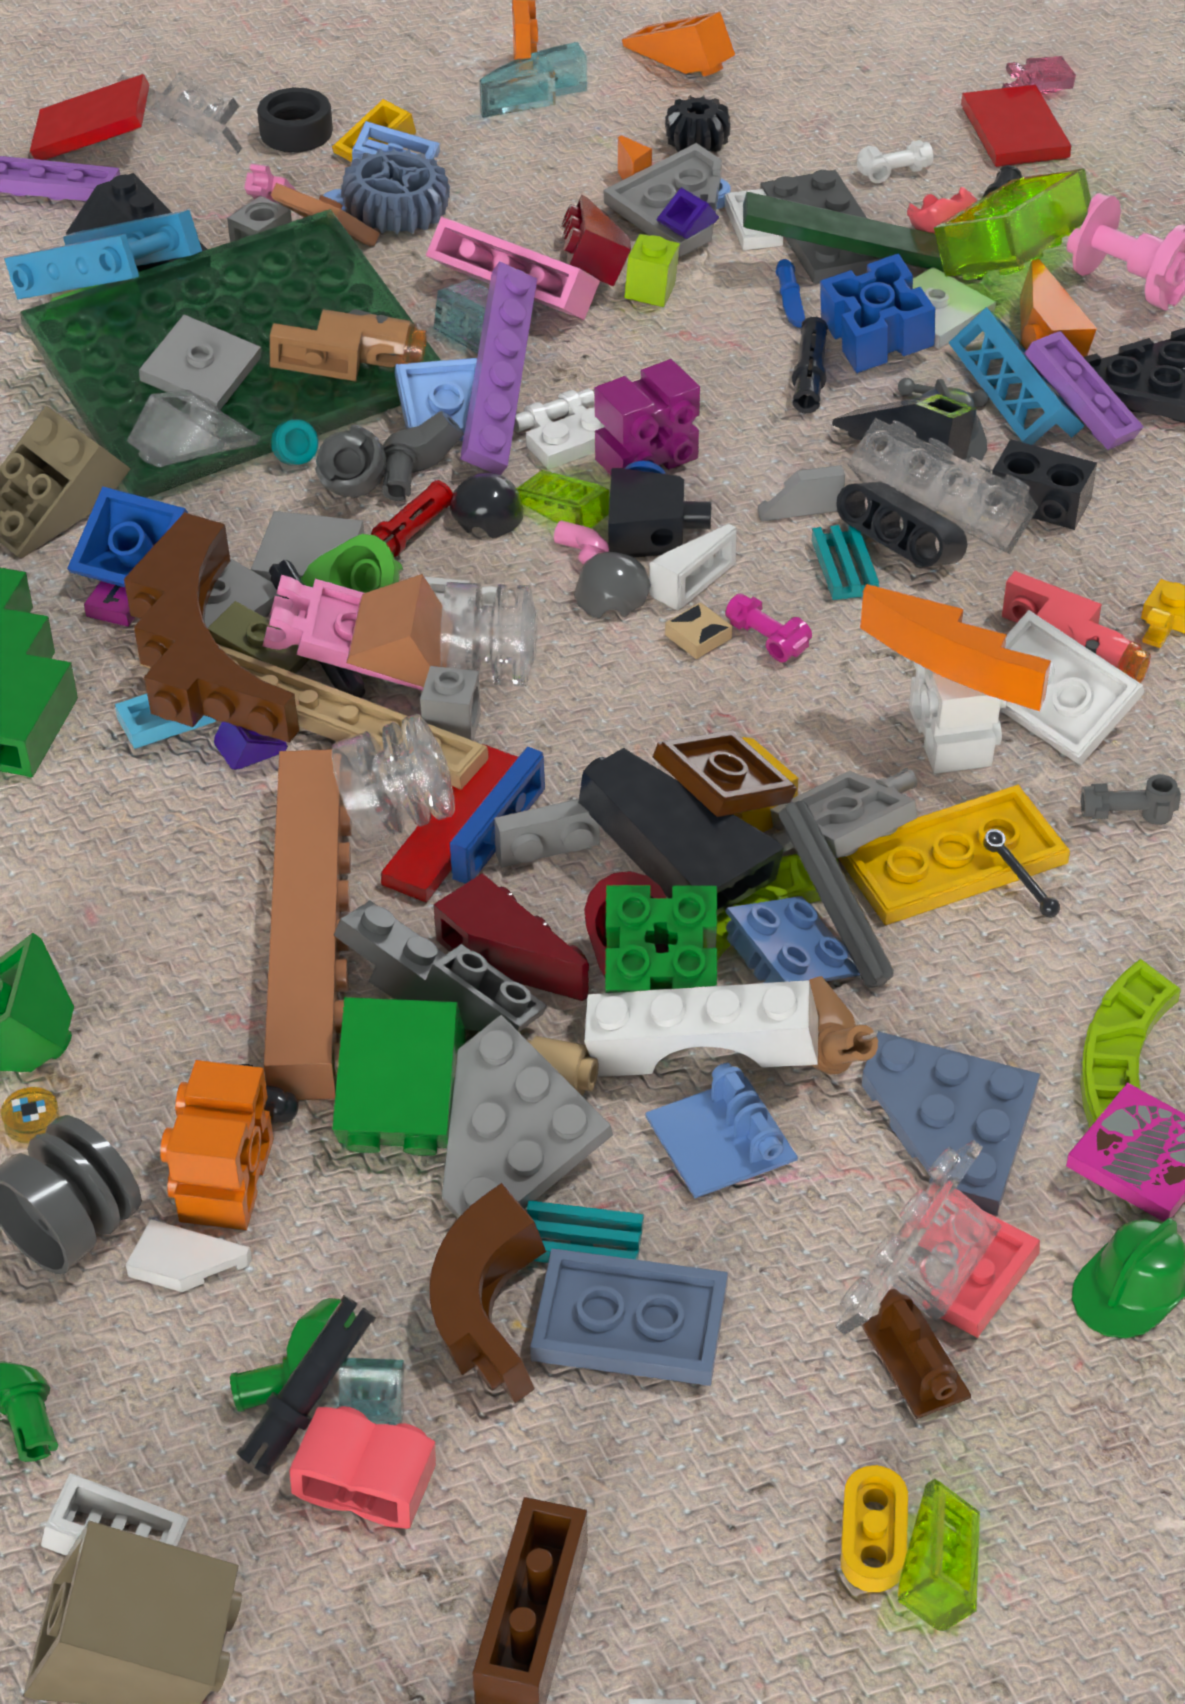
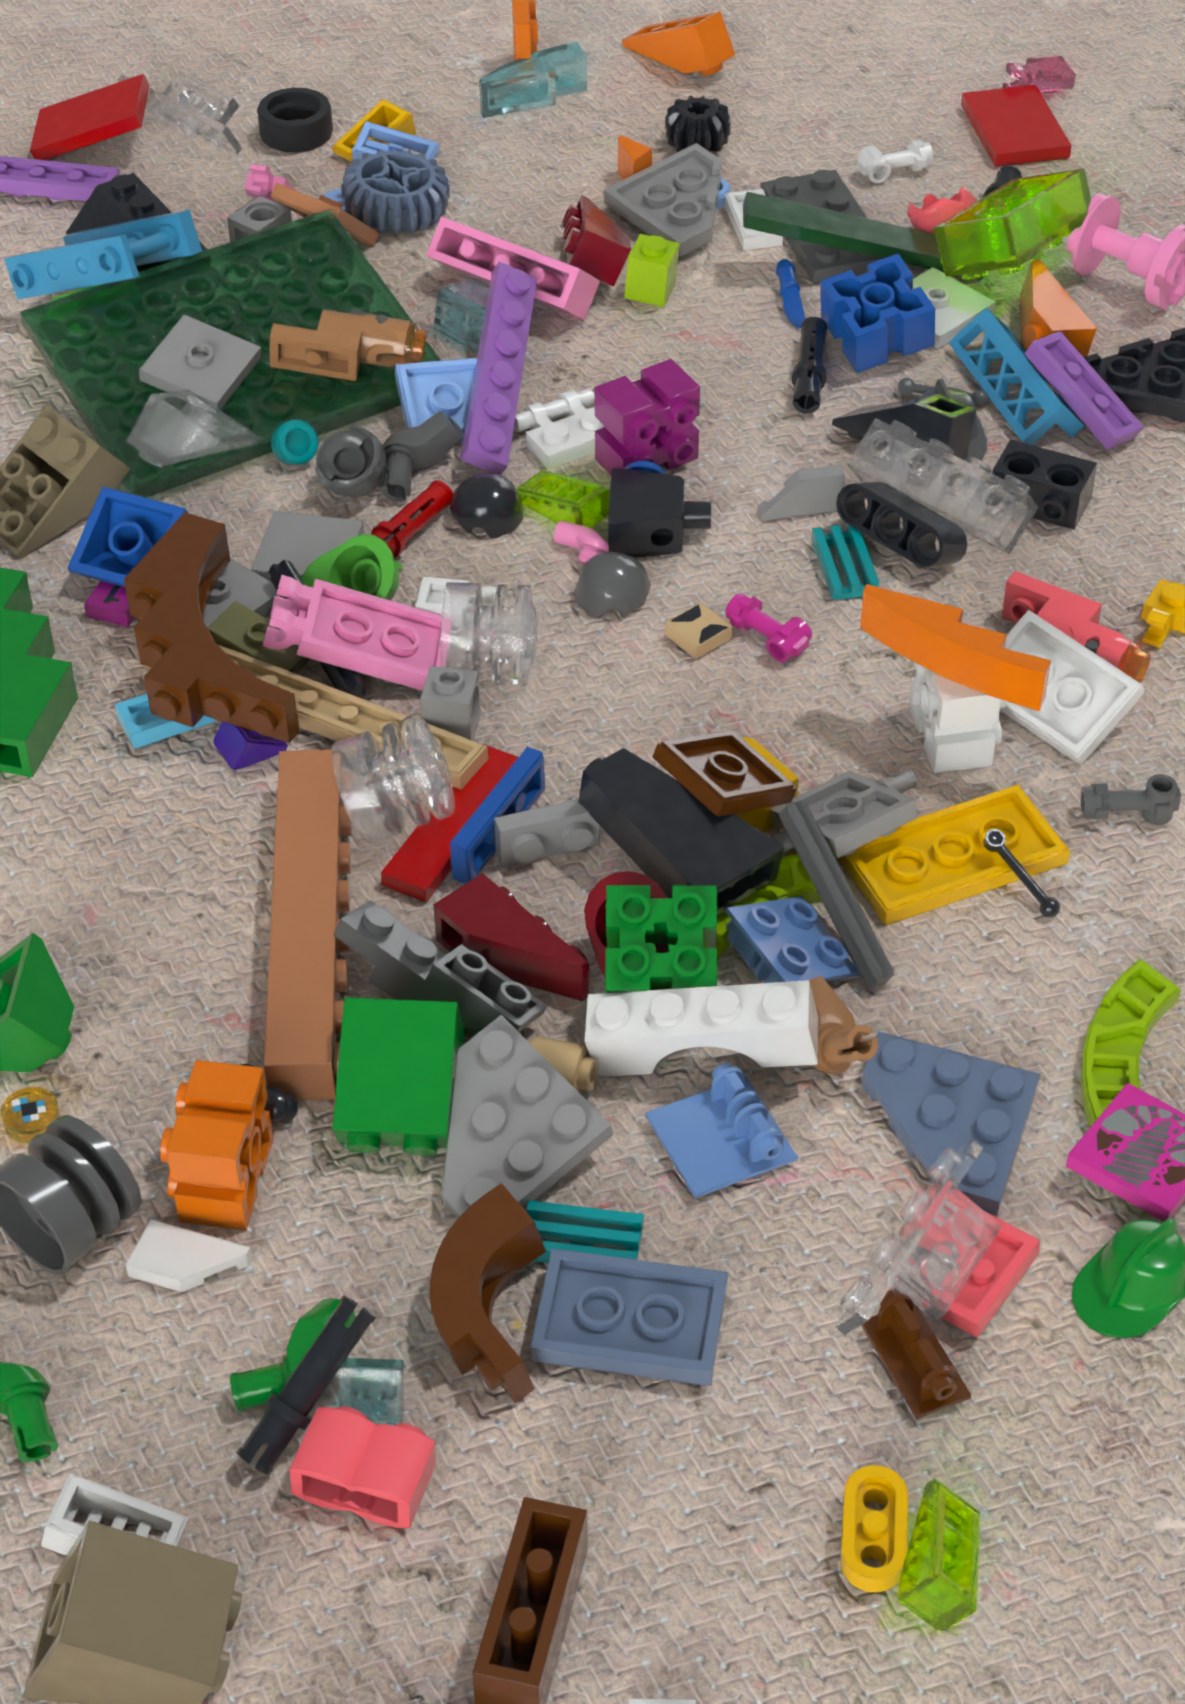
nougat slope [346,574,454,687] -> none
white slope [650,524,736,611] -> none
dark purple slope [656,187,719,239] -> none

